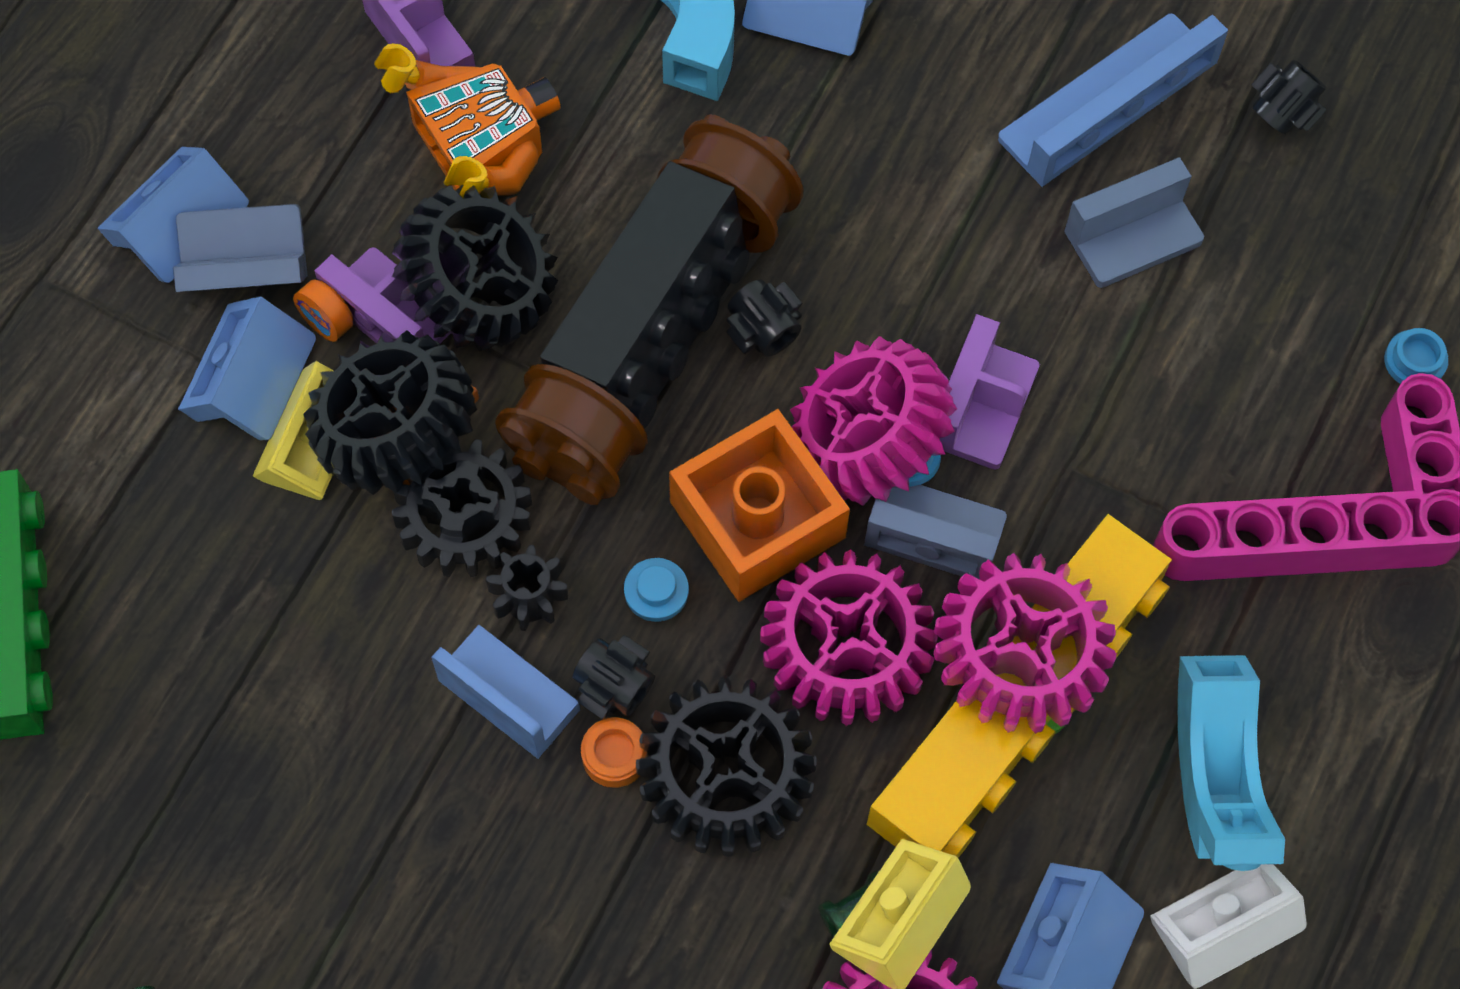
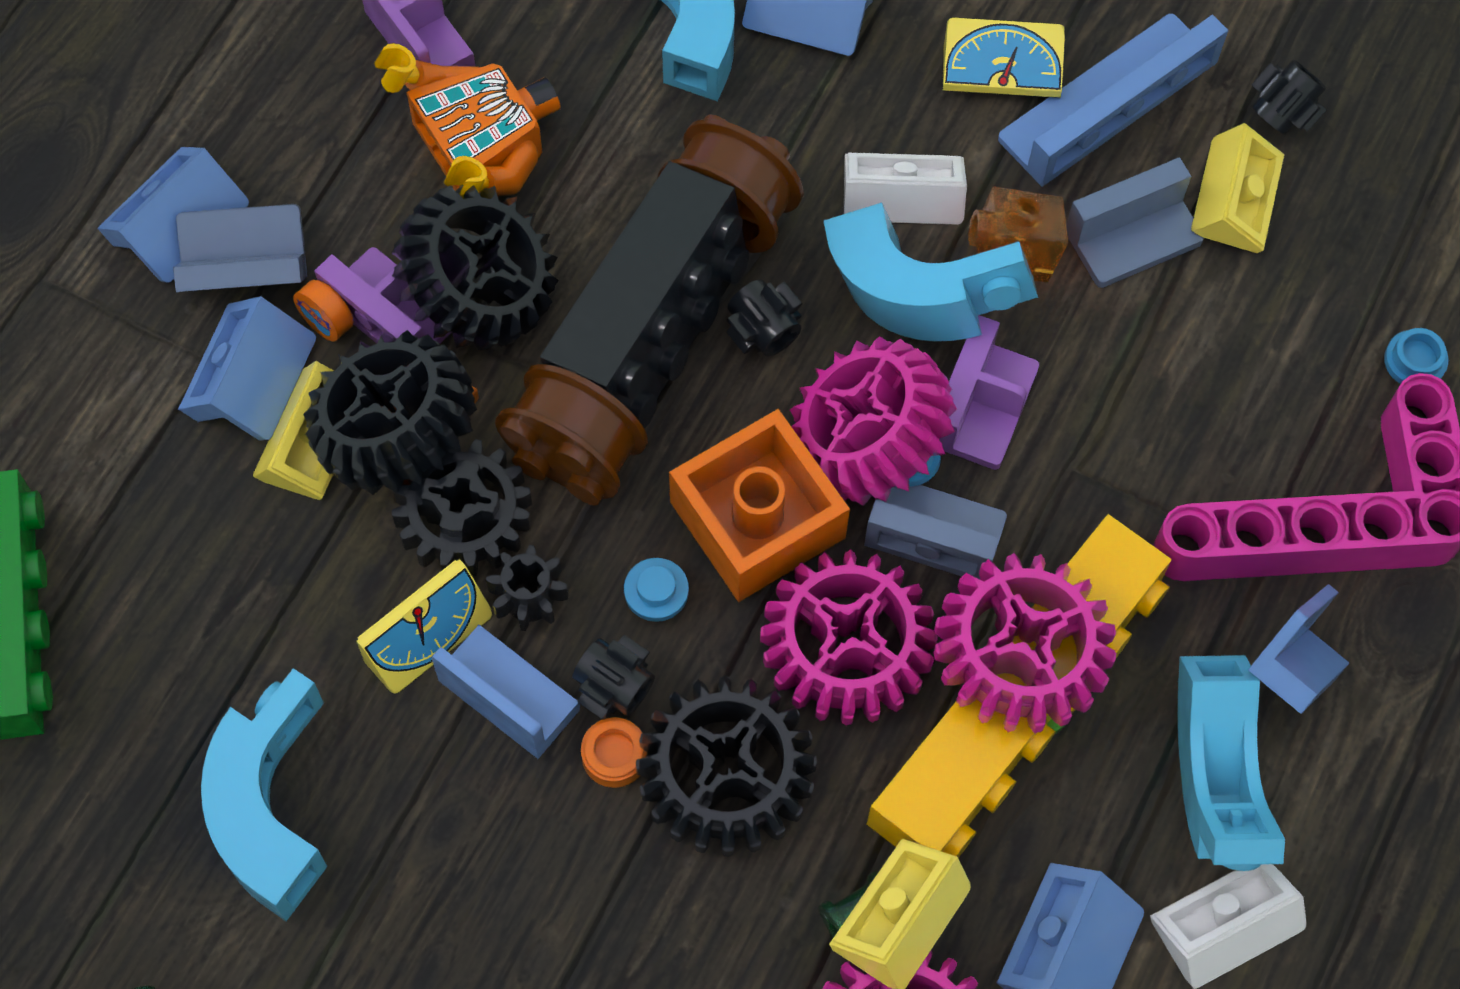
none -> medium azure arch [201,668,327,921]
none -> slope [357,559,492,694]
none -> medium azure arch [824,202,1038,341]
none -> white slope [844,153,967,225]
none -> slope [943,18,1065,98]
none -> clear orange brick [968,186,1069,283]
none -> light yellow slope [1191,123,1284,253]
none -> medium blue panel [1248,584,1349,714]

